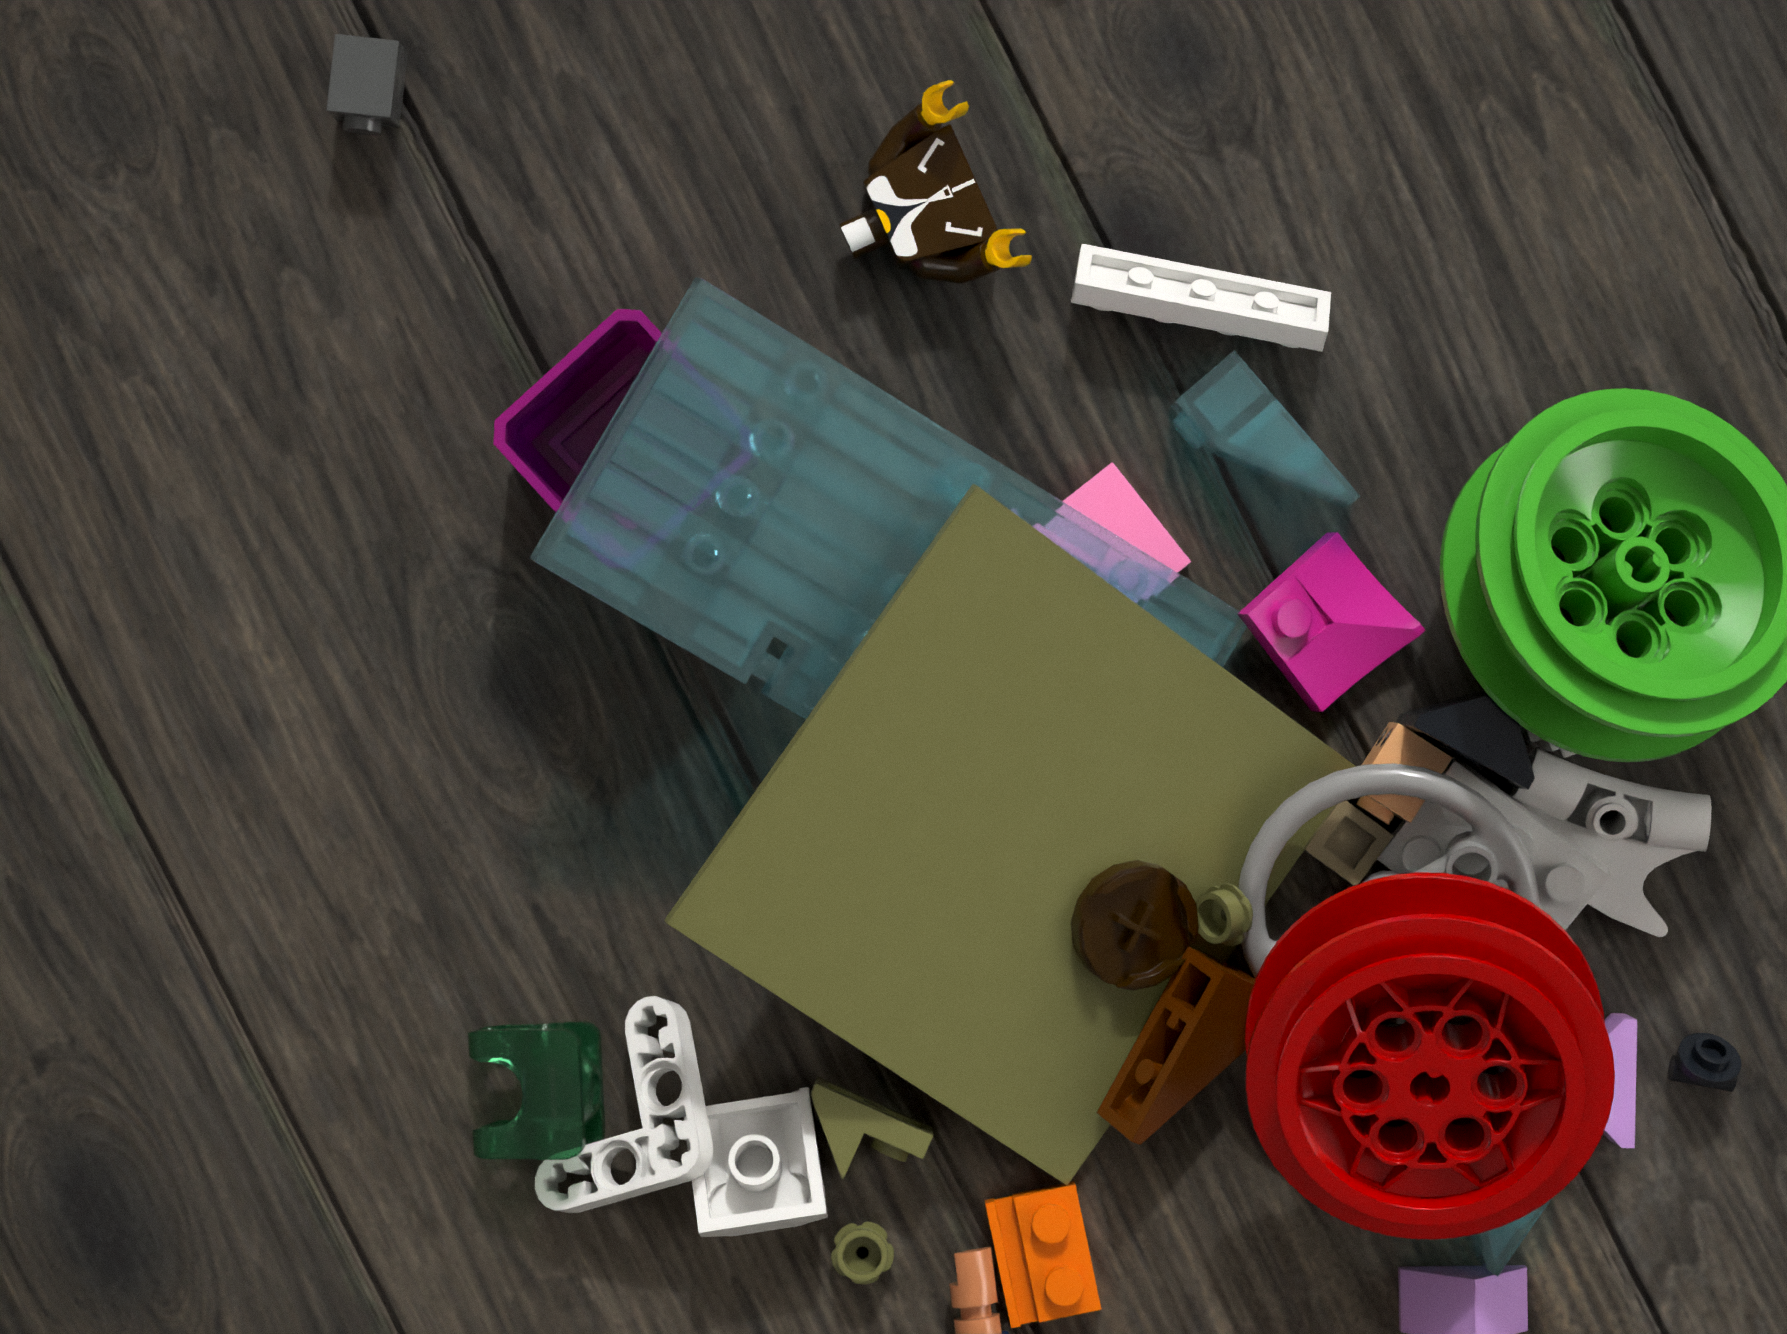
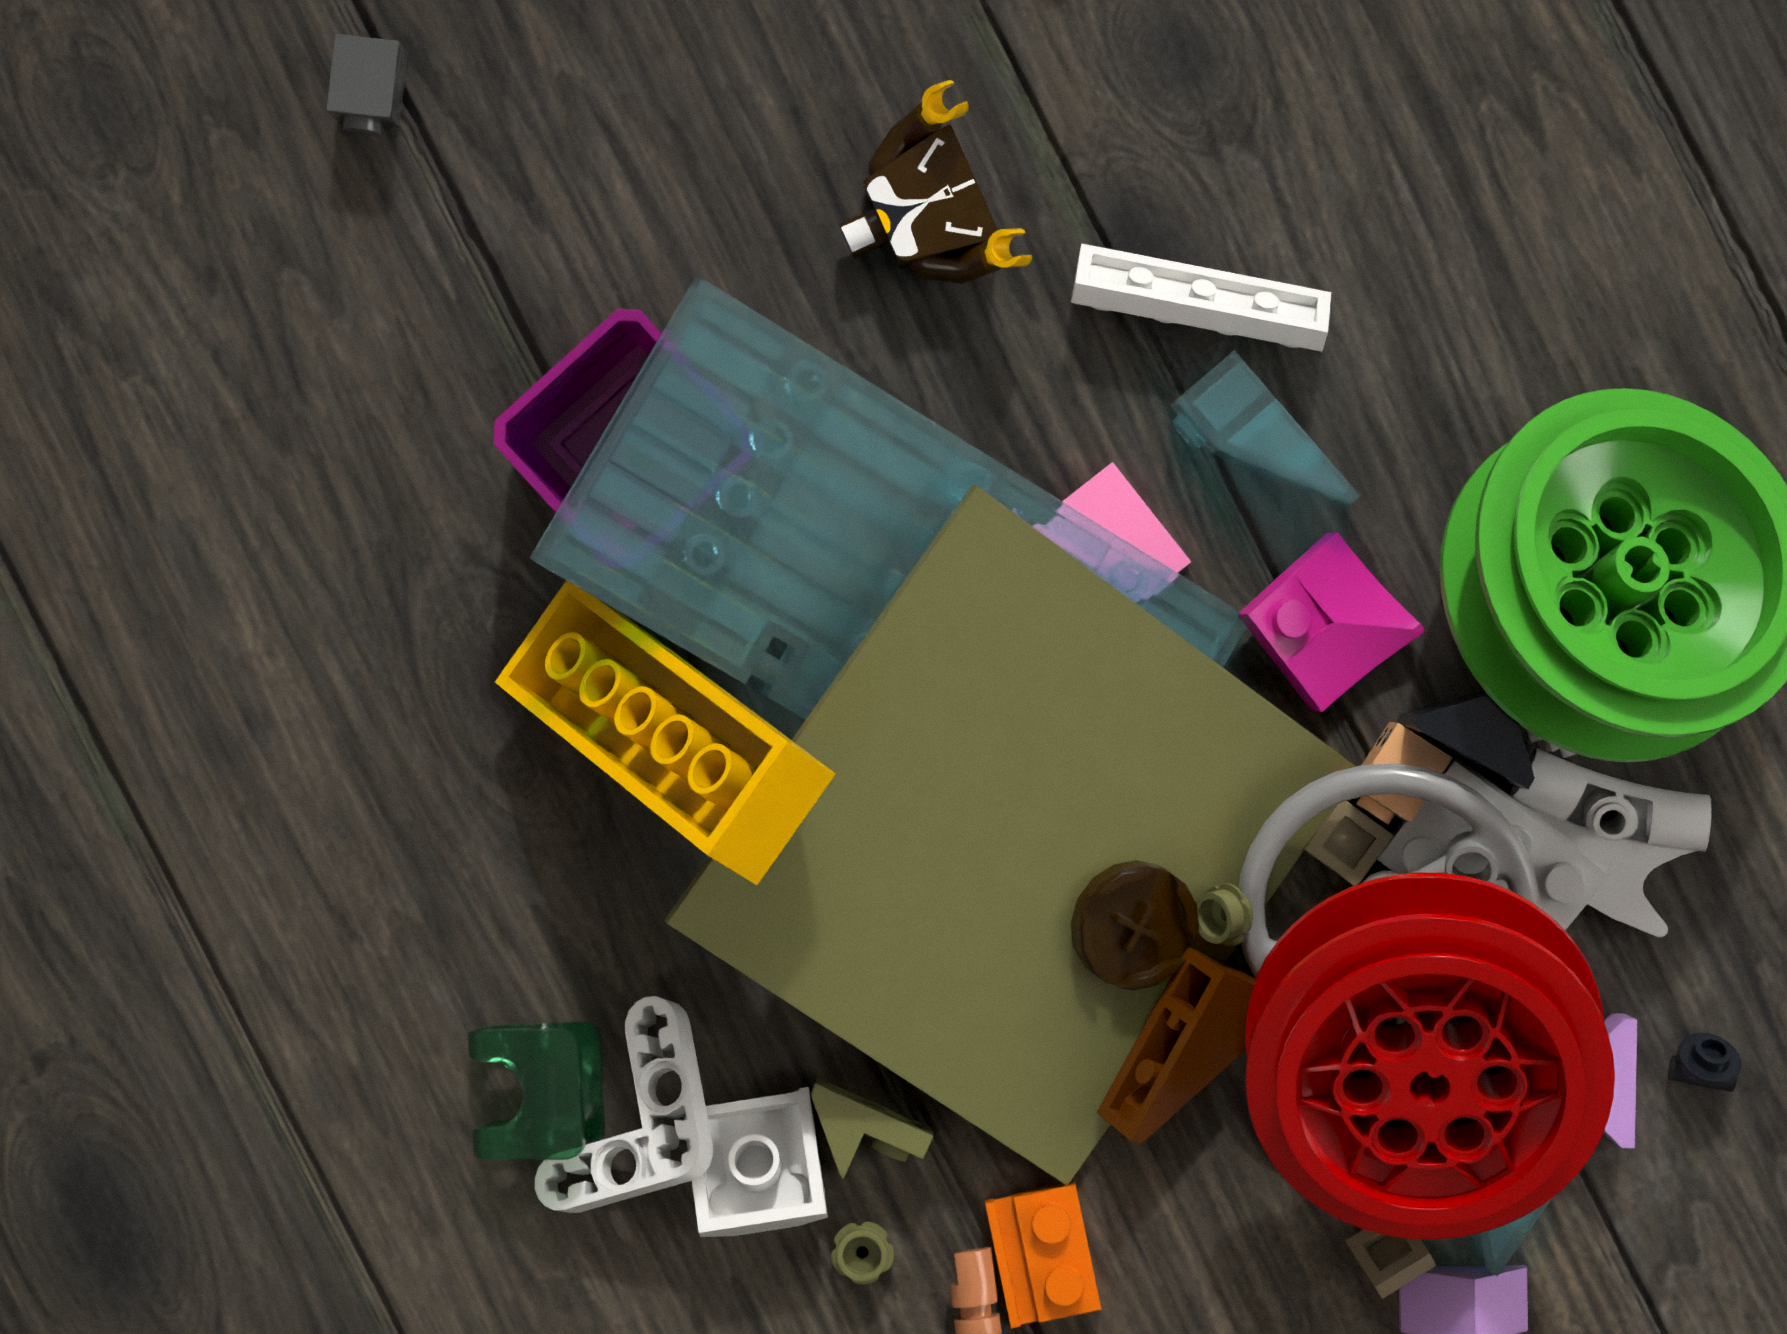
none -> yellow brick [495,577,836,885]
none -> dark tan plate [1345,1229,1436,1299]

